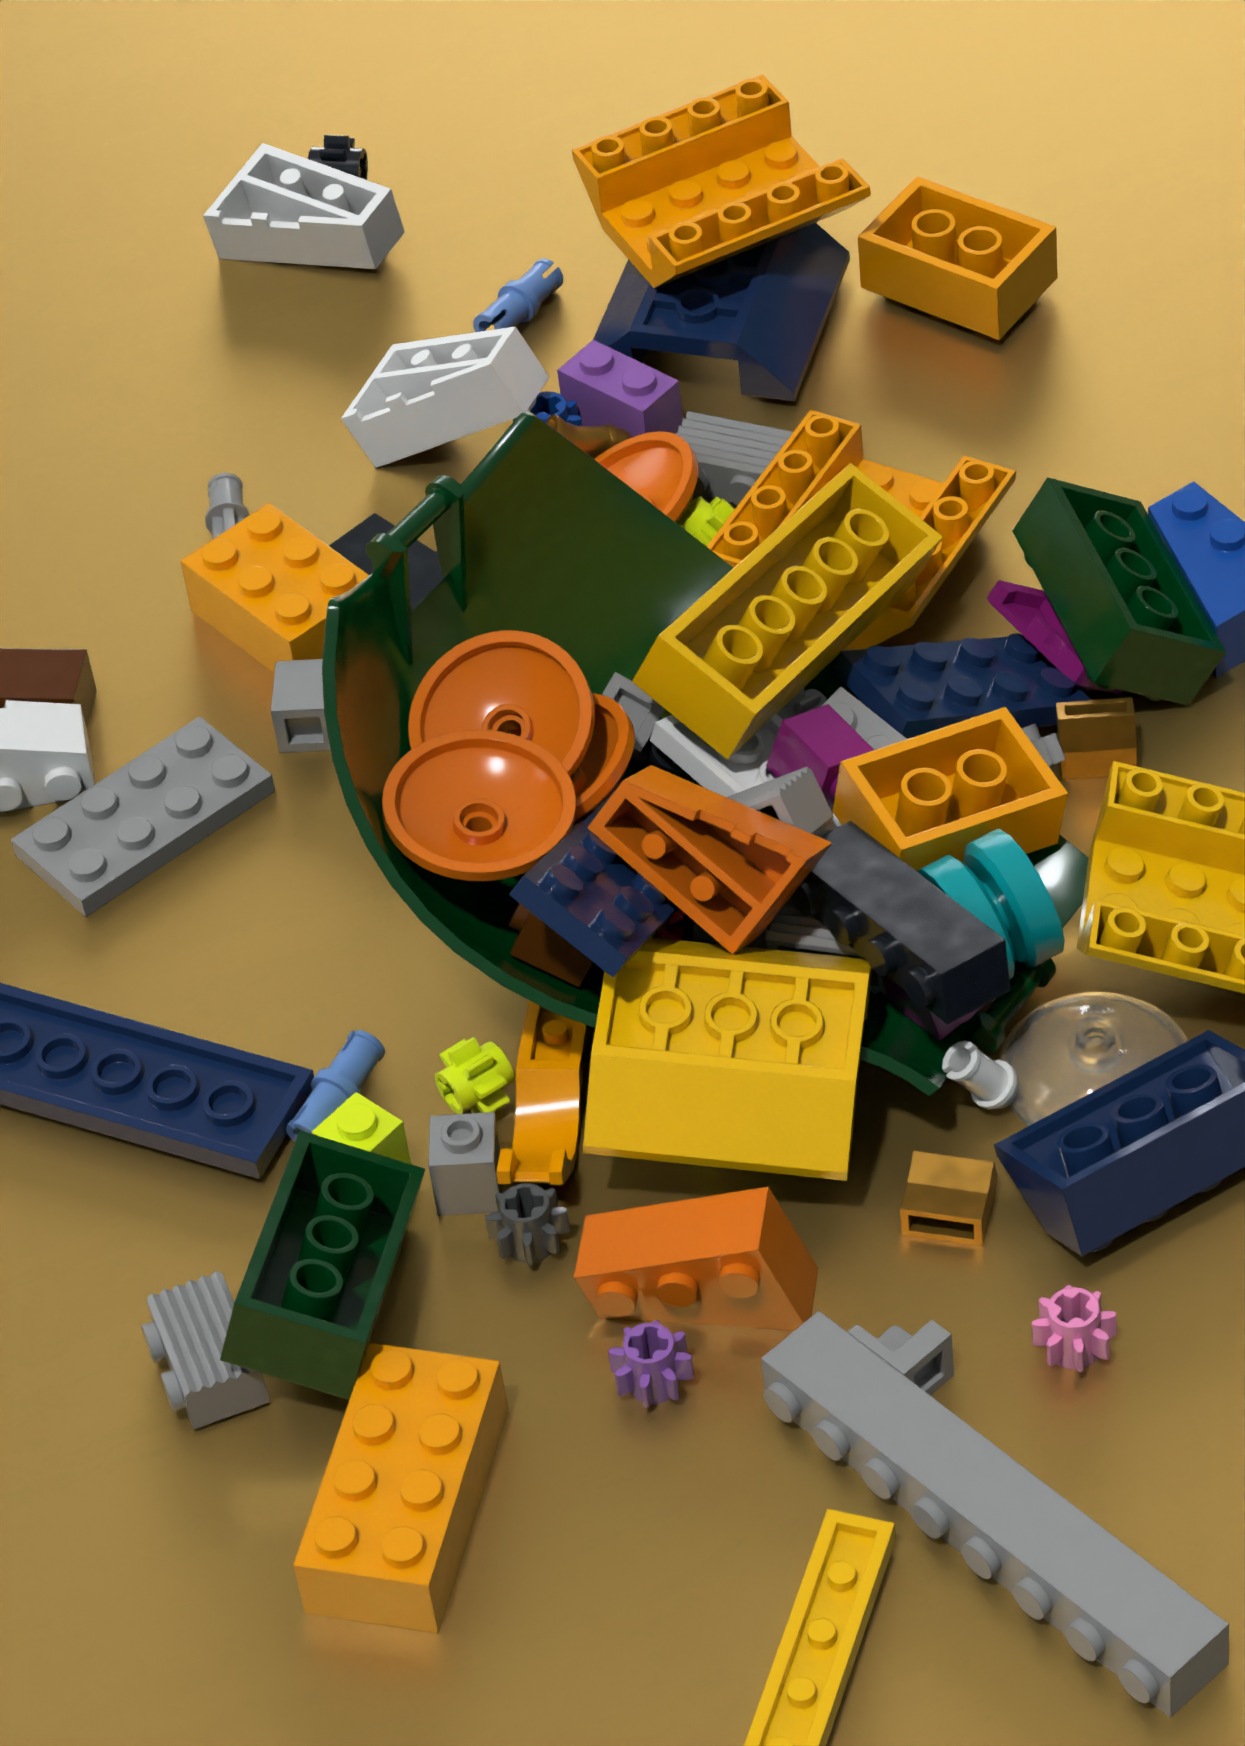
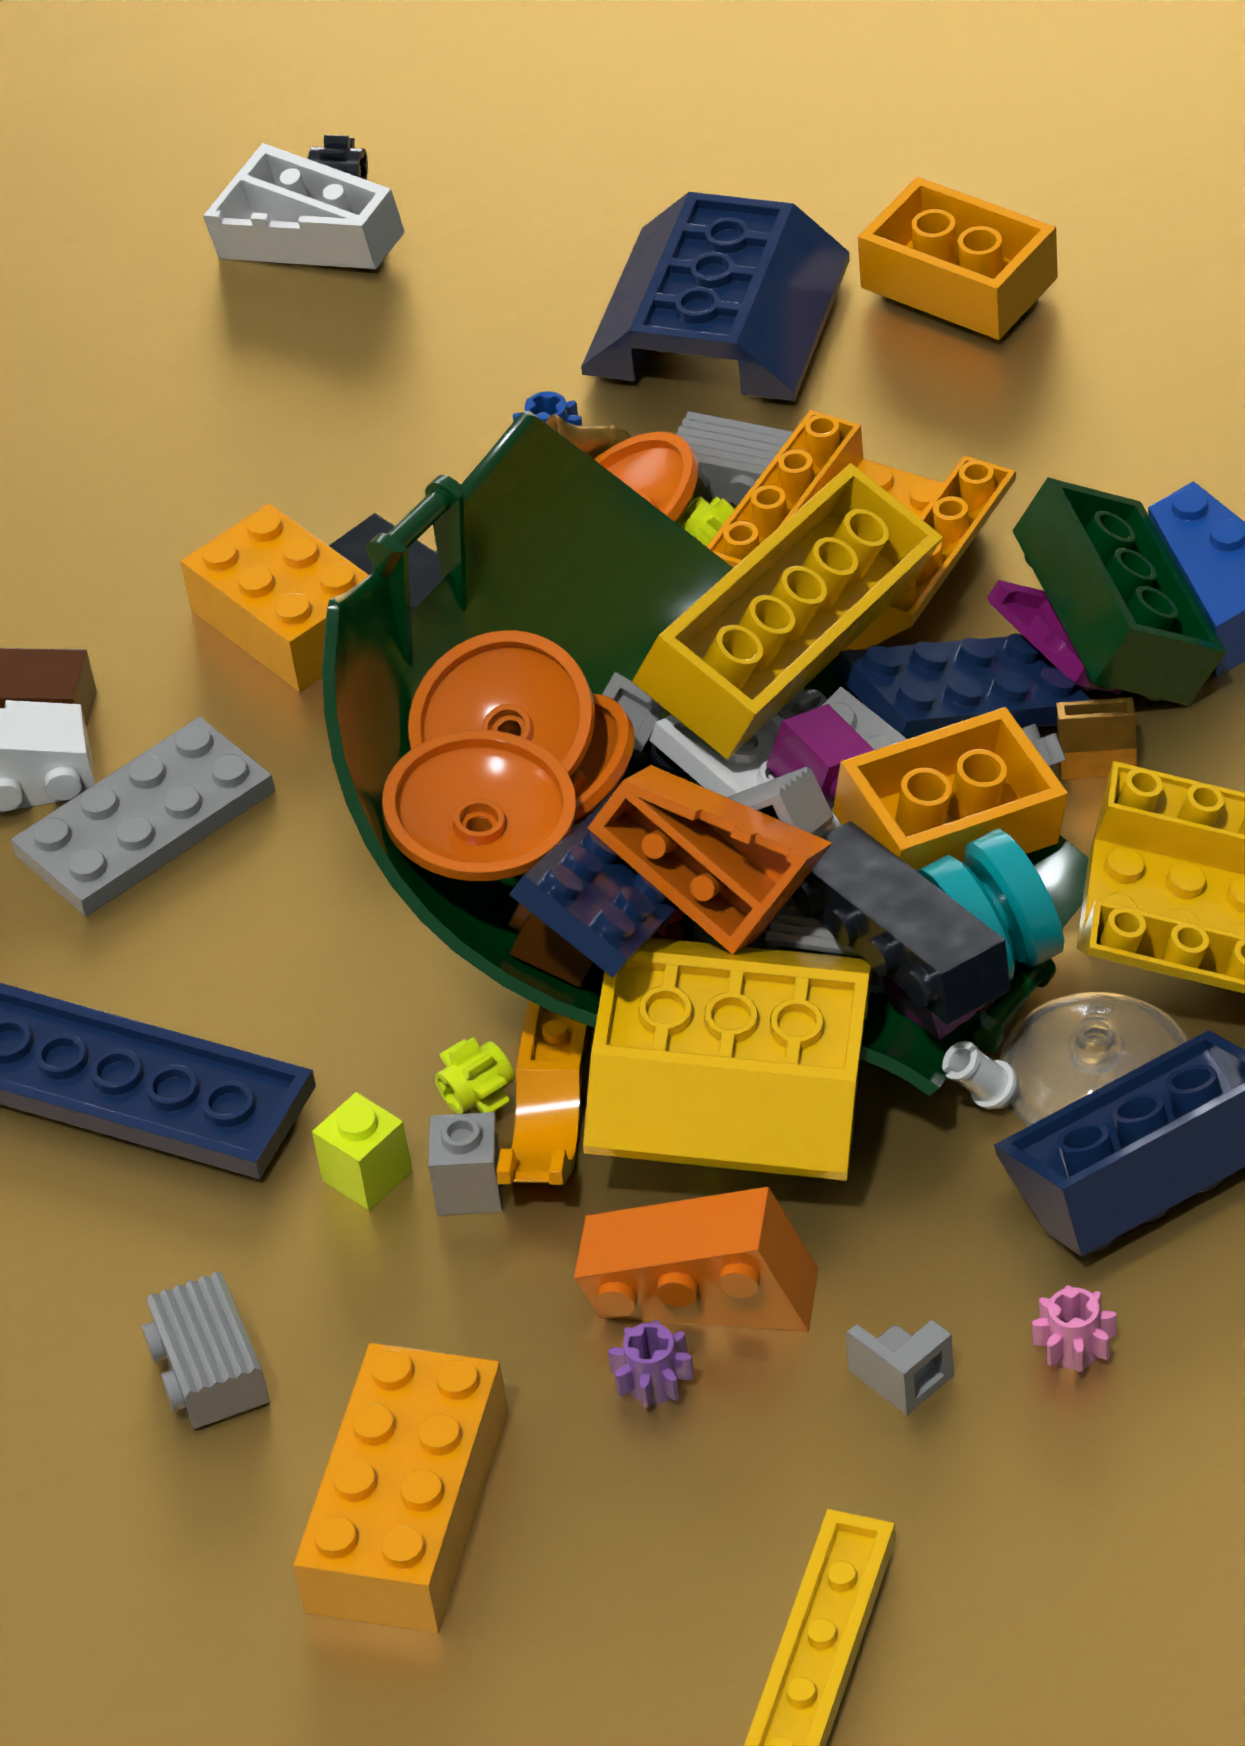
light grey axle [205,473,250,540] -> none
dark green brick [220,1130,425,1400] -> none
light grey brick [271,659,330,753] -> none
medium blue pin [286,1030,385,1142] -> none
white wedge [341,326,549,468] -> none
medium blue pin [473,258,563,332] -> none
dark grey gear [485,1182,570,1265] -> none
medium lavender brick [557,340,683,437] -> none
light orange slope [572,74,871,288] -> none
light grey brick [761,1311,1229,1718] -> none
pearl gold piece [900,1150,998,1246] -> none

